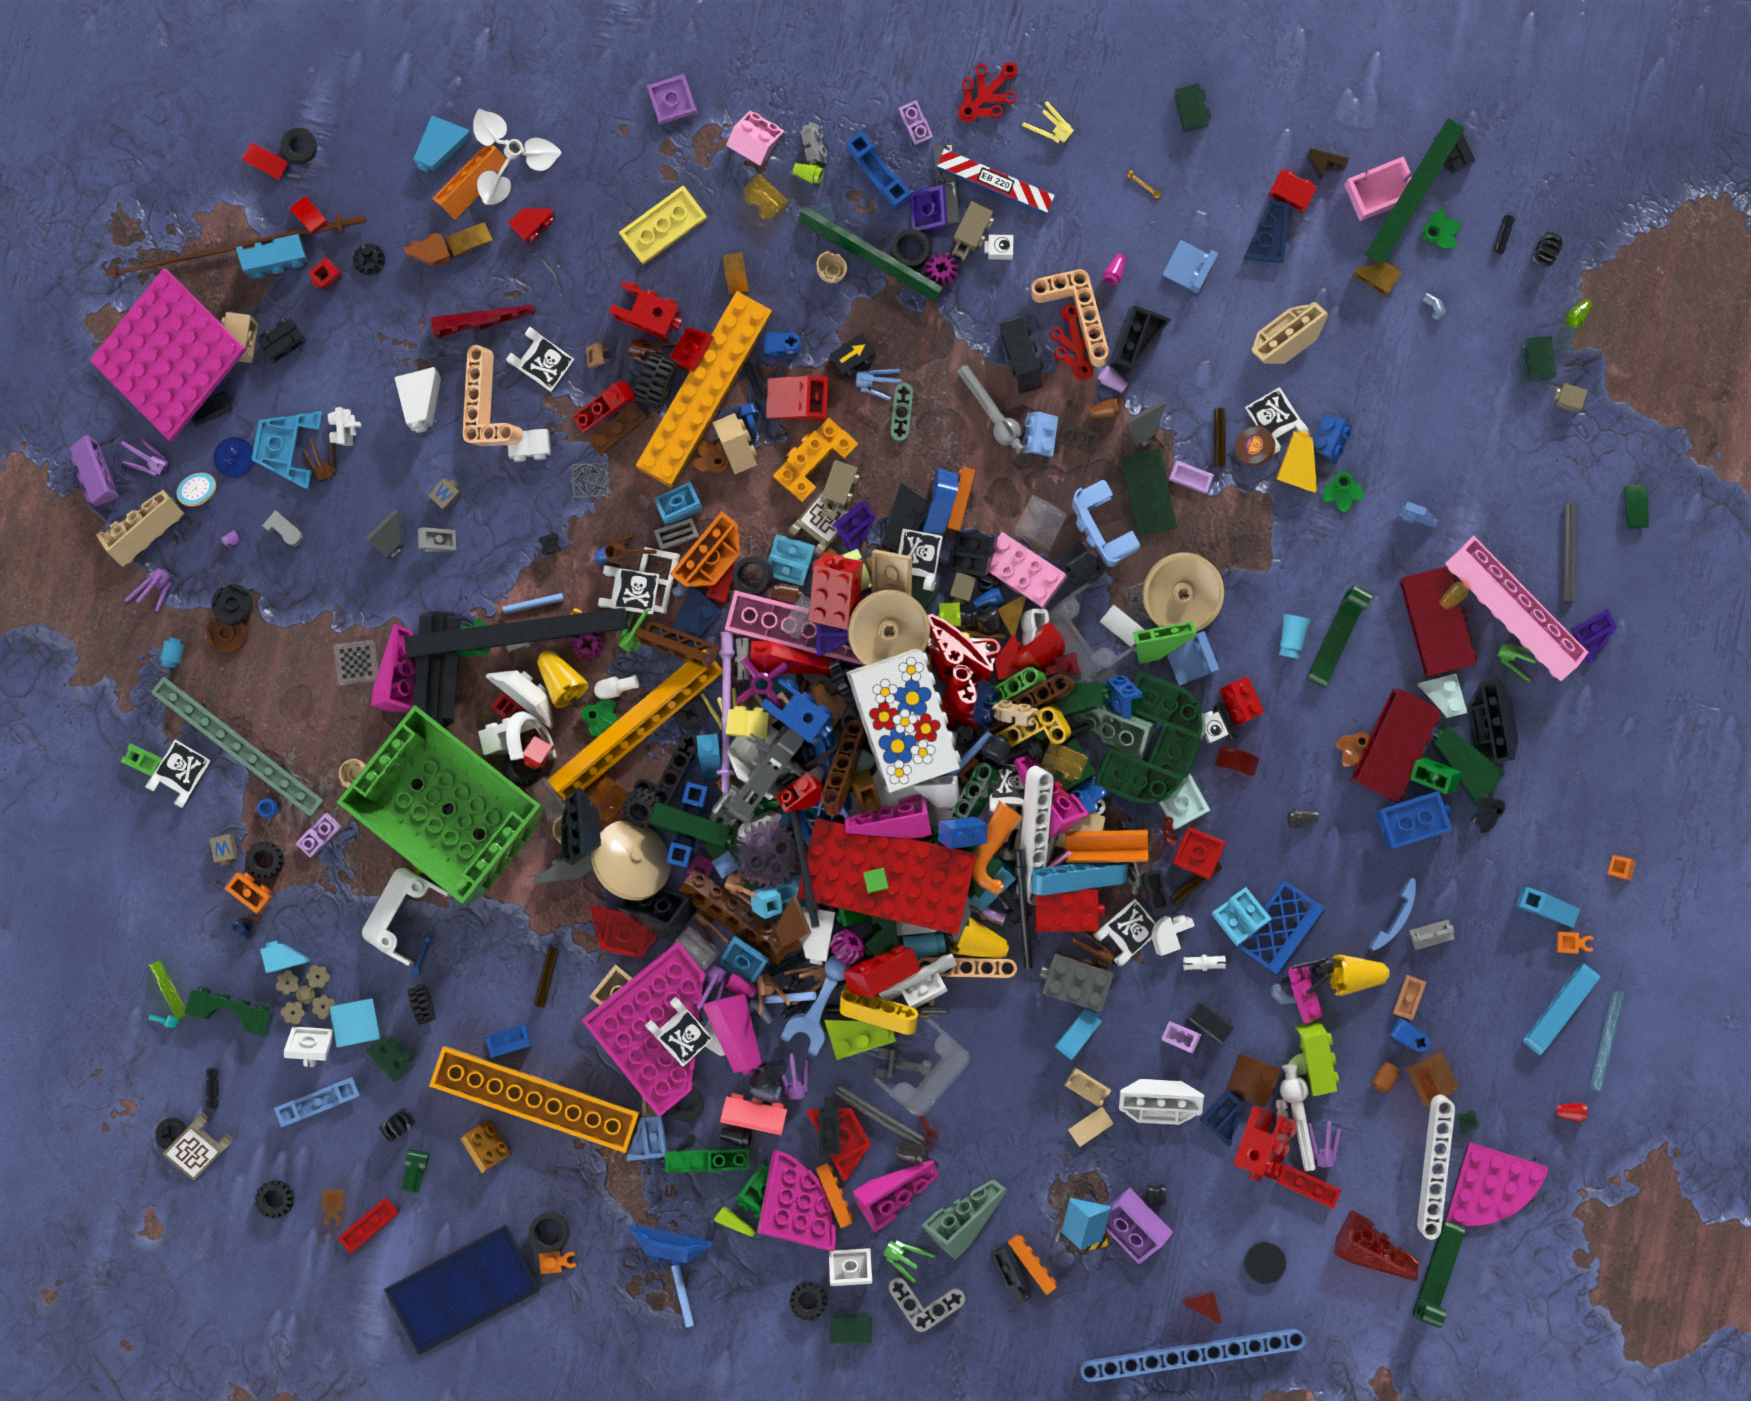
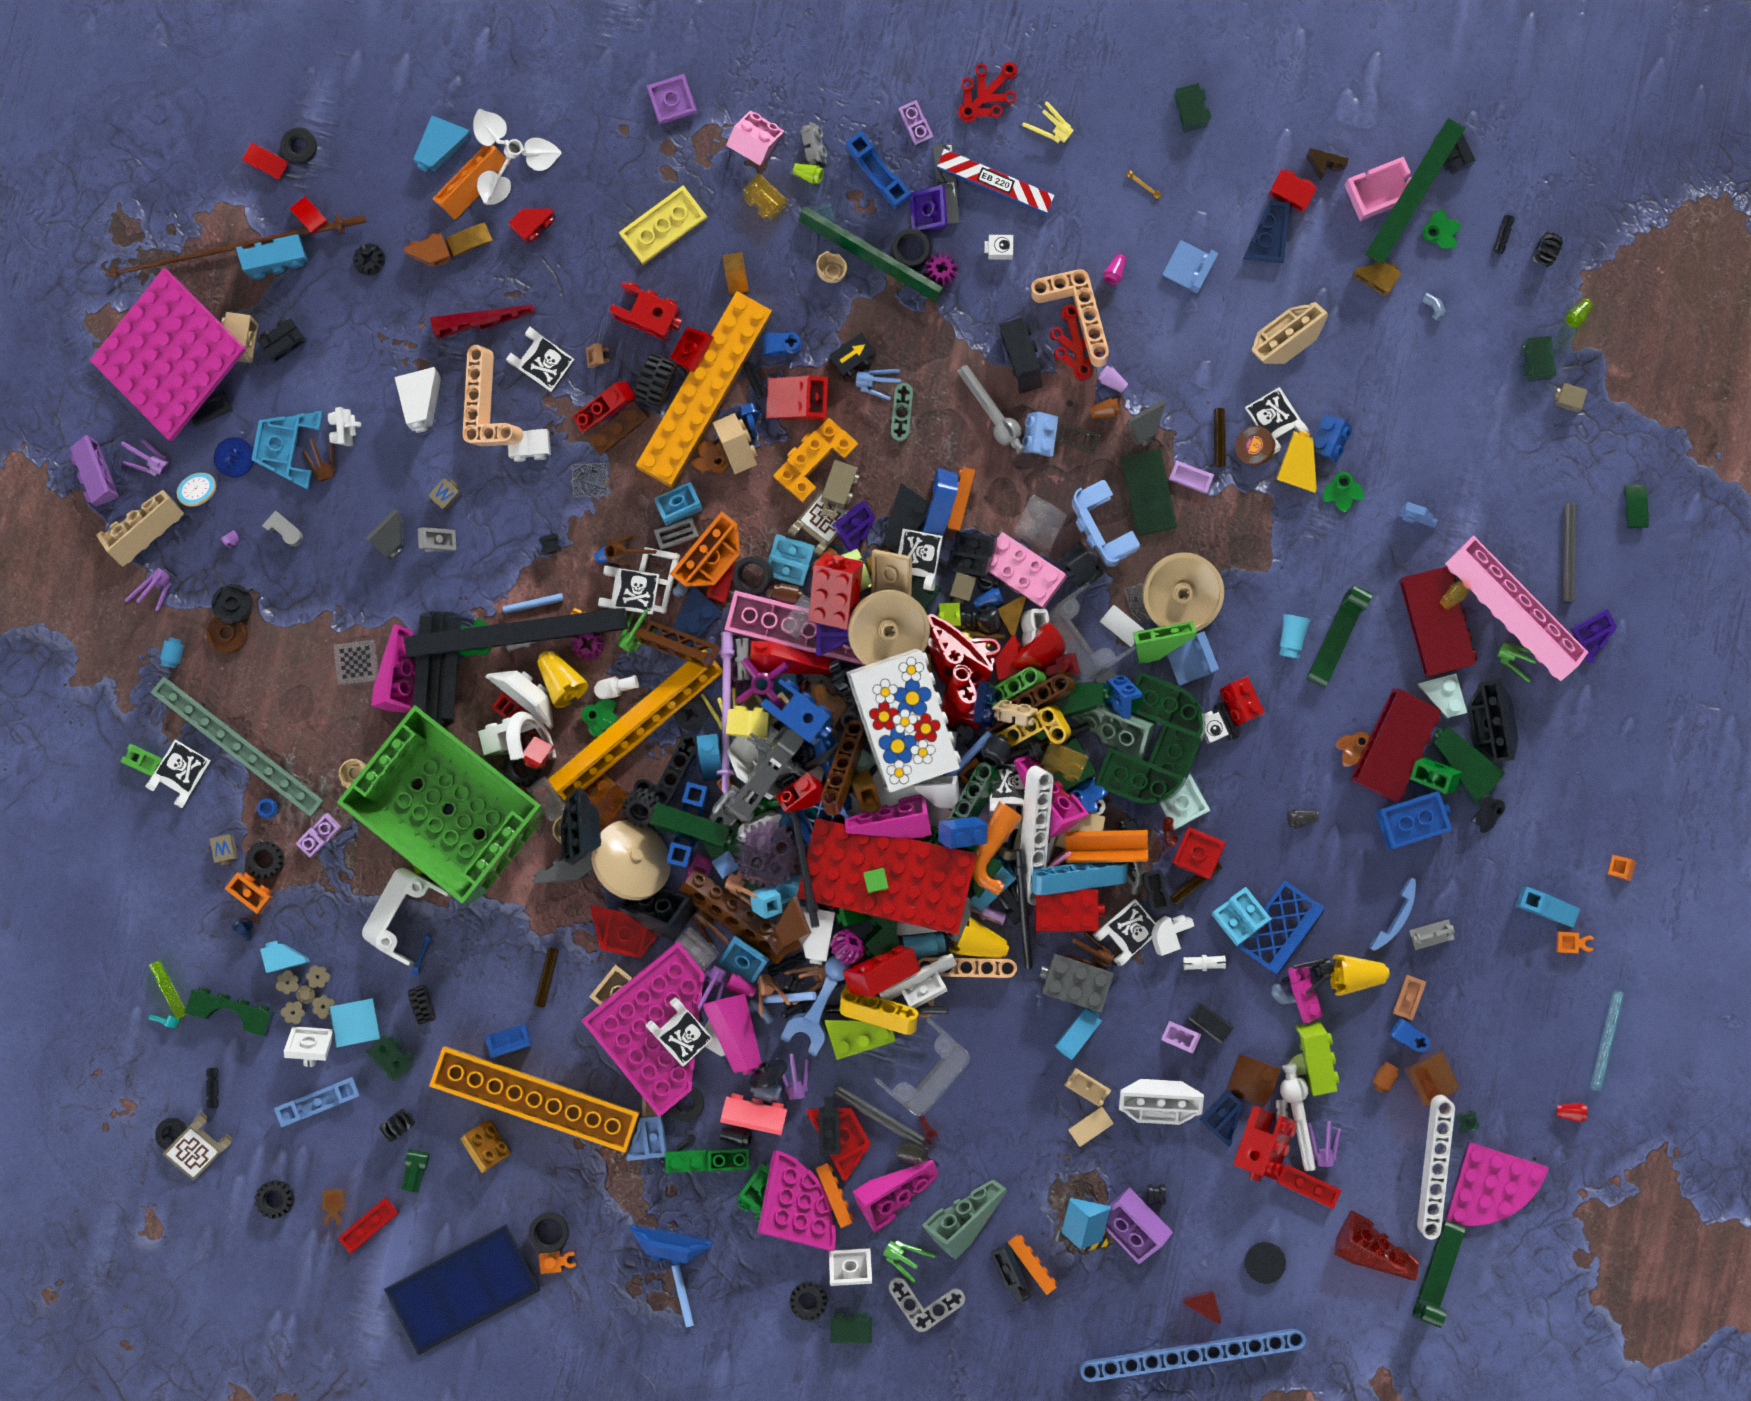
red brick [308,257,343,291] -> none
reddish brown plant [628,339,677,364] -> none
lime slope [713,1206,756,1237] -> none
dark grey bar [875,1048,932,1078] -> none
dark tan brick [951,201,995,261] -> none
black wedge [1109,305,1171,372] -> none
clear red slope [1214,746,1260,778] -> none
dark azure beam [1523,963,1600,1055] -> none

